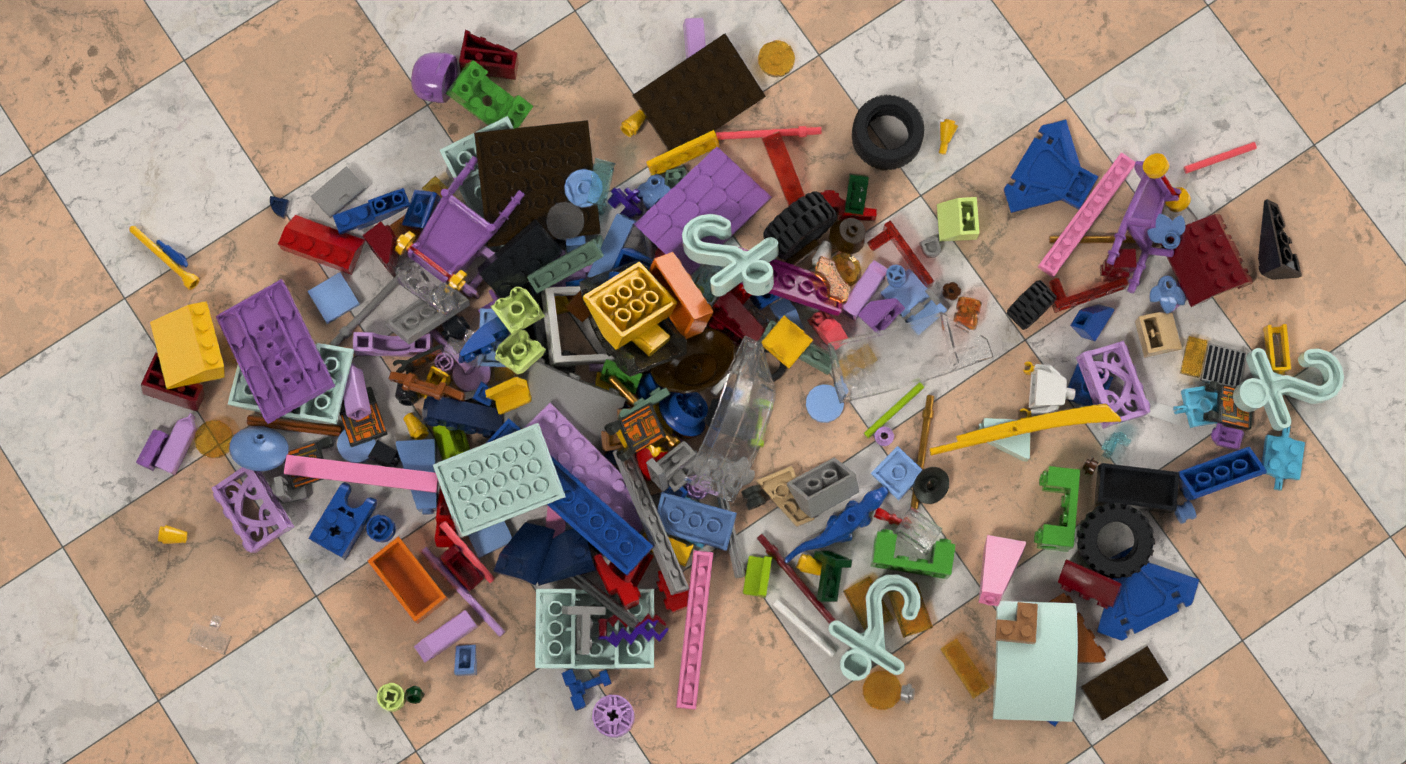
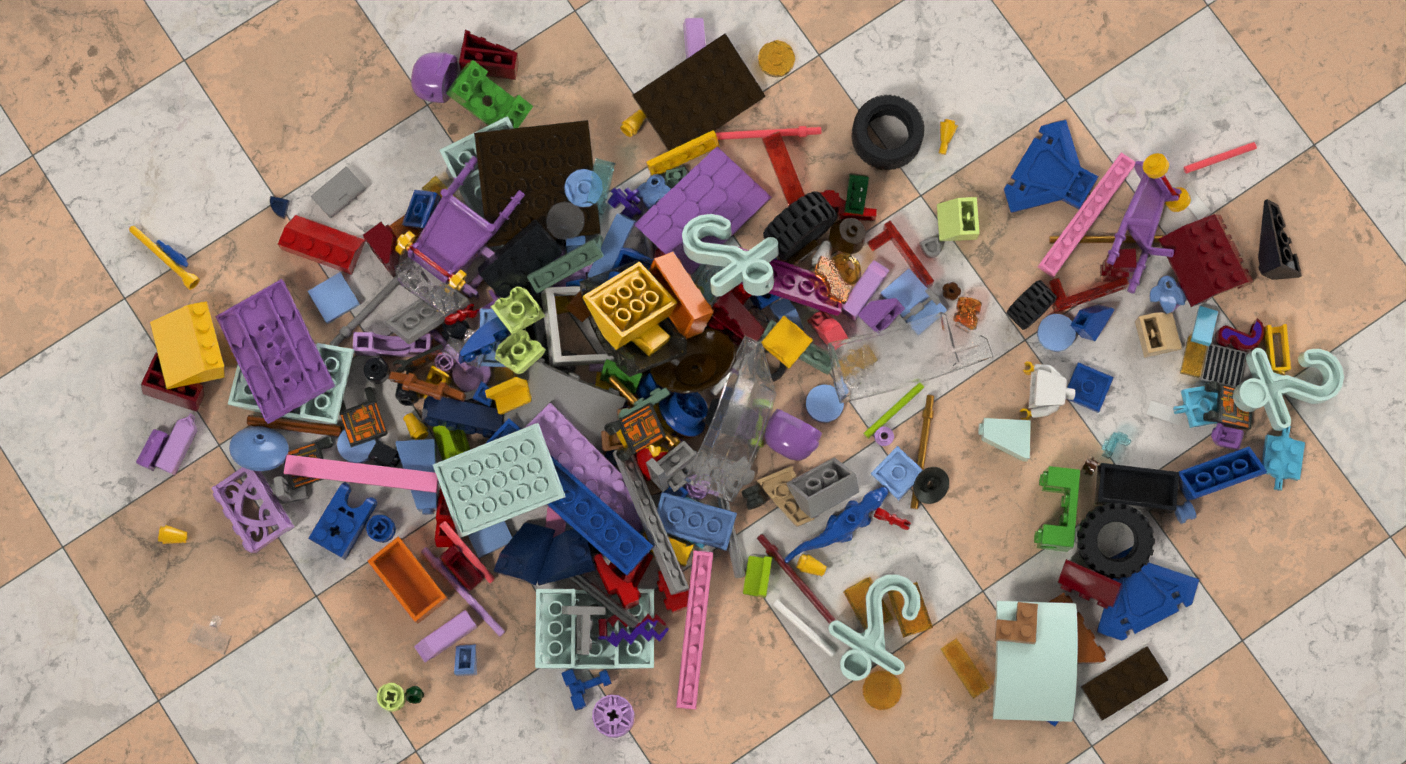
clear yellow tile [194,420,233,458] -> none
blue slope [332,188,410,235] -> none
lavender piece [343,363,371,420] -> none
dark green bracket [814,550,852,602] -> none
bright green plate [870,529,956,579] -> none
medium blue wheel [886,265,906,288] -> none
clear tile [894,507,942,555] -> none
light grey plate [901,684,915,704] -> none
yellow piece [929,403,1121,456] -> none
bright pink slope [979,535,1026,606] -> none
lavender fence [1076,341,1150,429] -> none
medium blue plate [1147,214,1185,249] -> none
none -> black head [363,357,390,384]
none -> red piece [444,304,479,325]
none -> medium lavender piece [764,409,822,461]
none -> light blue tile [1037,314,1076,352]
none -> medium azure tile [1191,306,1218,346]
none -> dark red animal [1215,318,1265,353]

